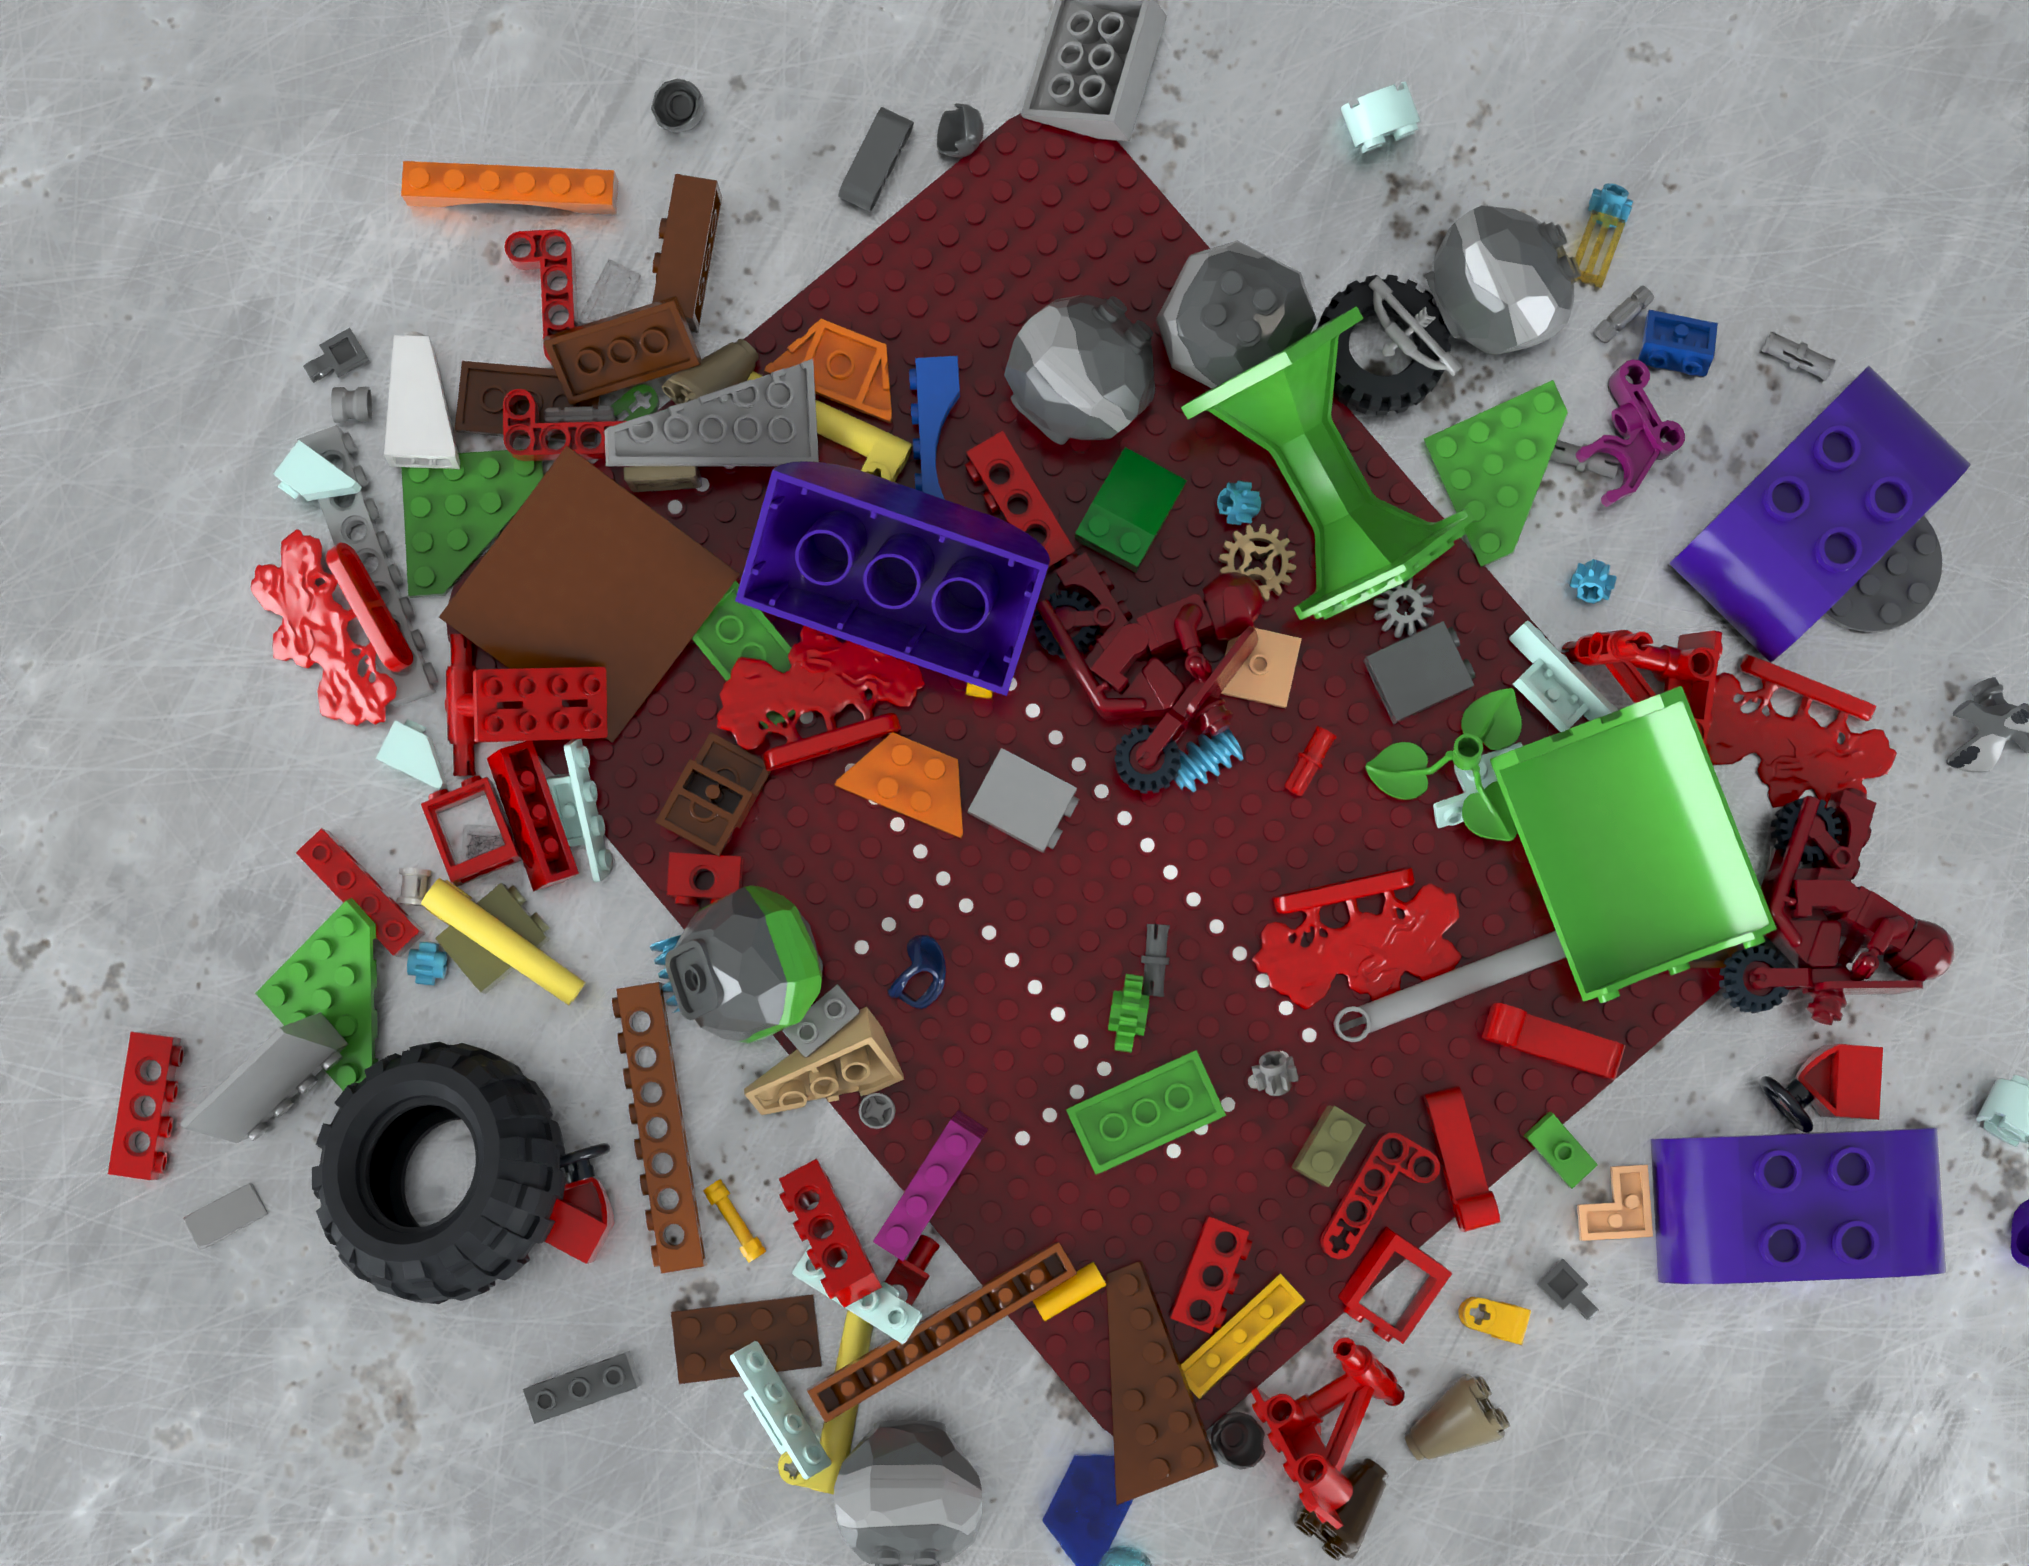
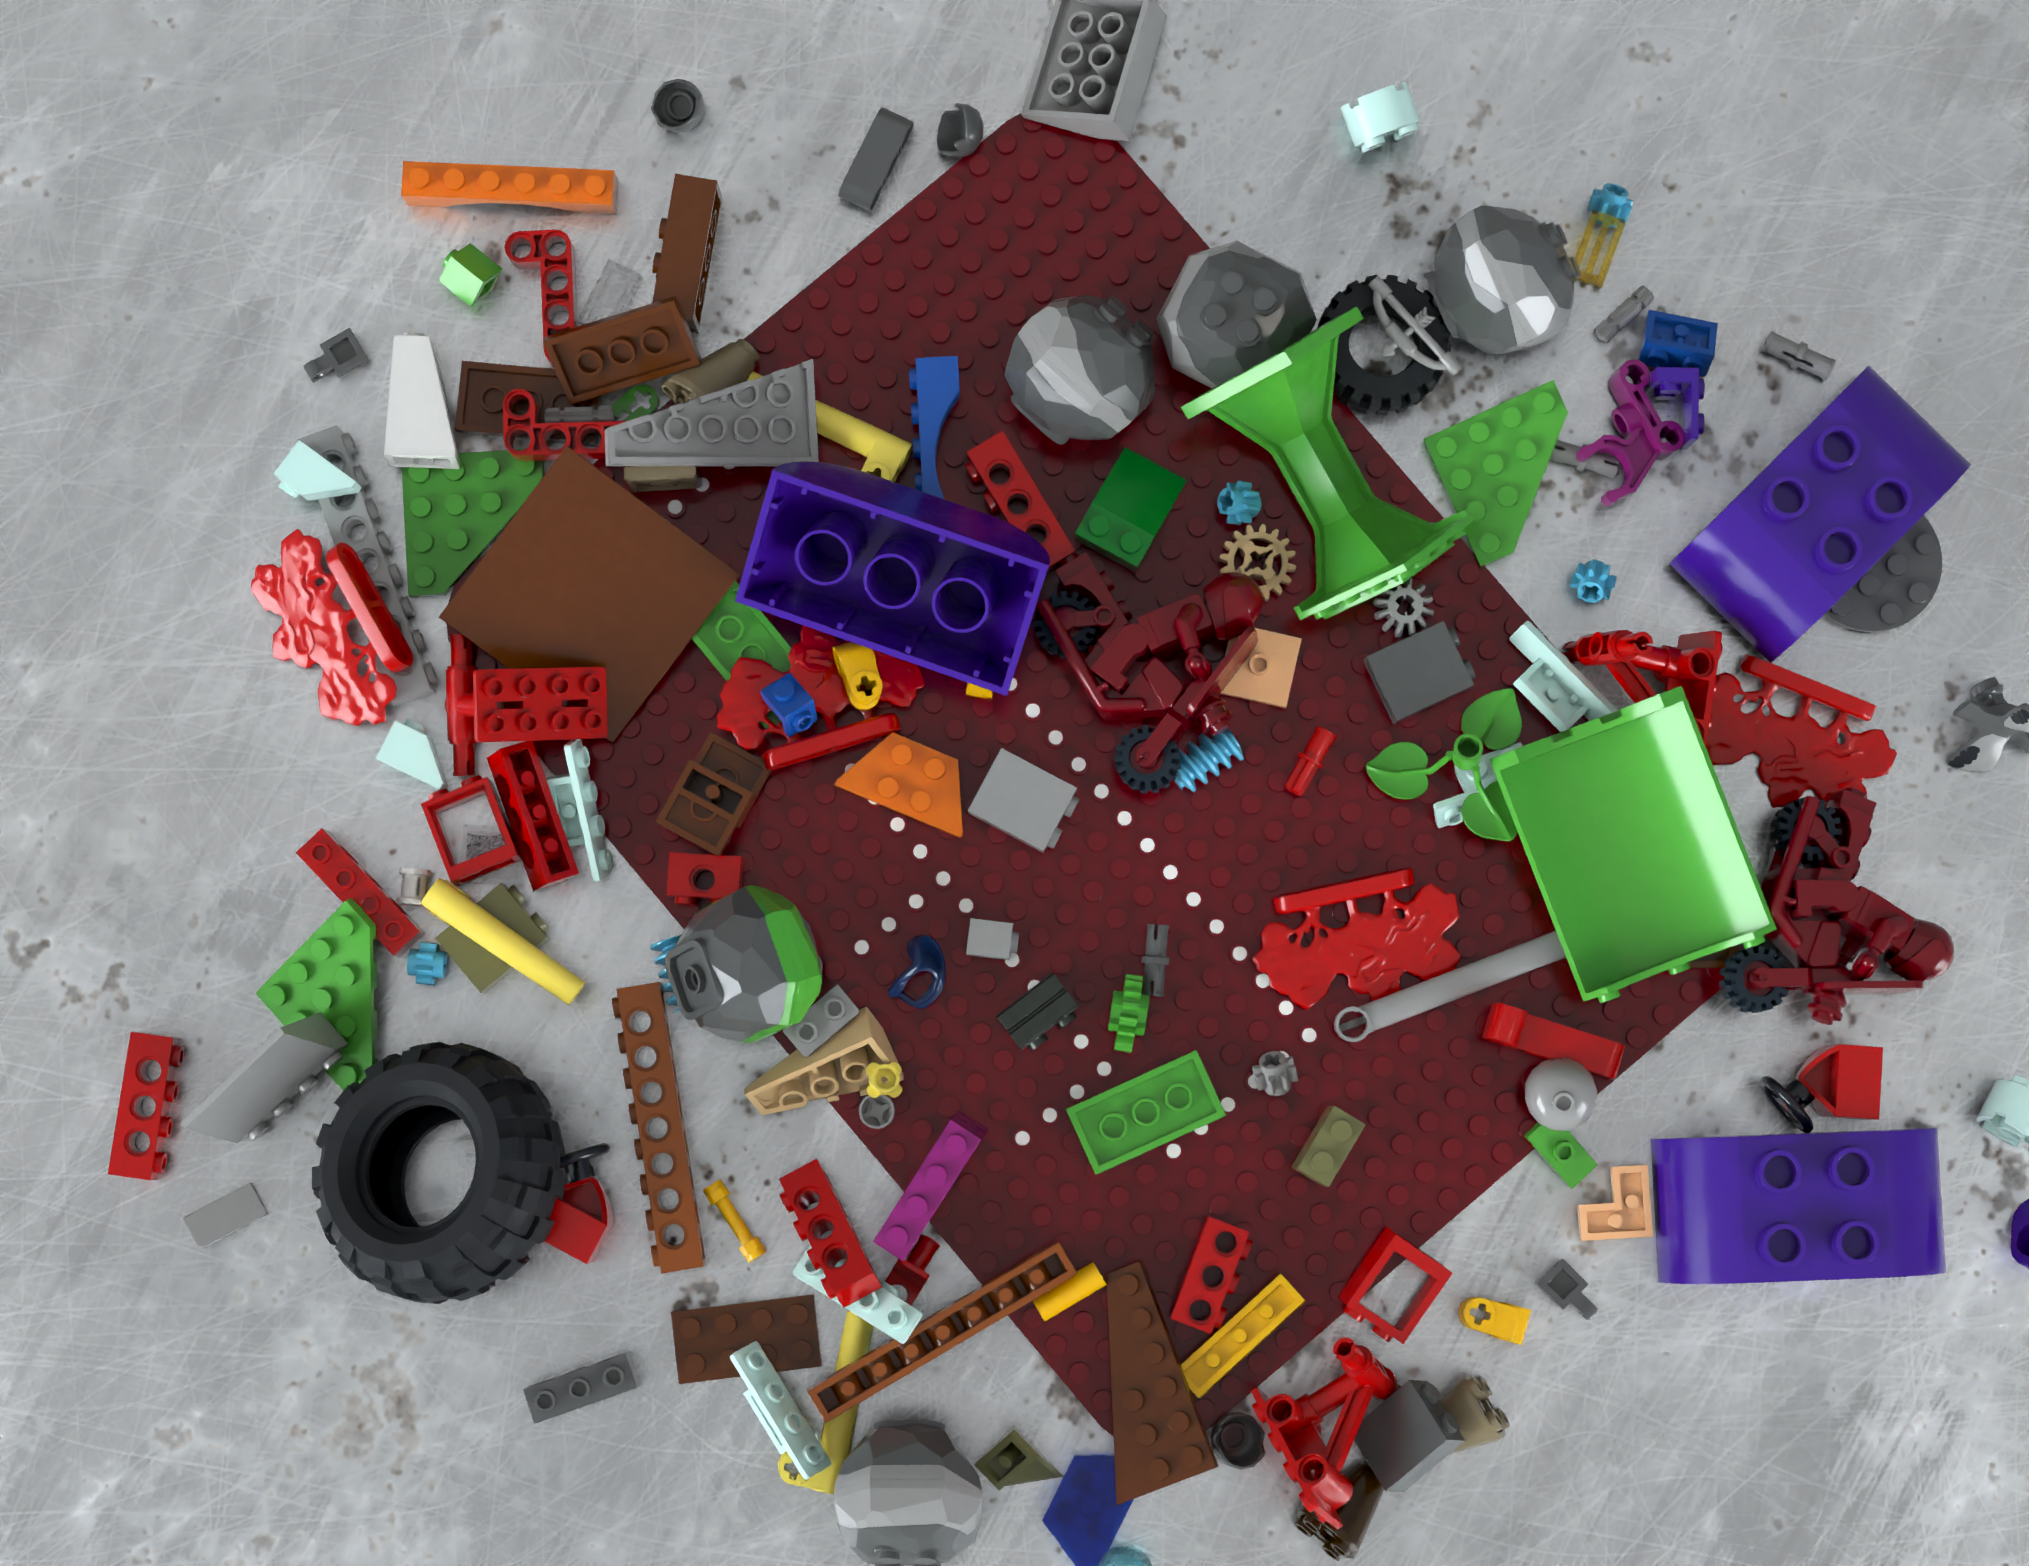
light grey wheel [331,387,372,423] -> none
orange wing [764,319,892,423] -> none
red beam [1320,1132,1441,1259] -> none
red beam [1424,1086,1500,1232] -> none
none -> bright green brick [439,243,503,307]
none -> blue bracket [760,672,818,737]
none -> yellow piece [833,642,883,710]
none -> light yellow plate [866,1062,902,1098]
none -> light grey brick [966,918,1019,960]
none -> olive slope [974,1425,1064,1491]
none -> pearl dark grey brick [996,972,1079,1051]
none -> dark grey brick [1354,1380,1465,1492]
none -> light grey cylinder [1525,1058,1597,1131]
none -> dark purple bracket [1644,367,1705,450]

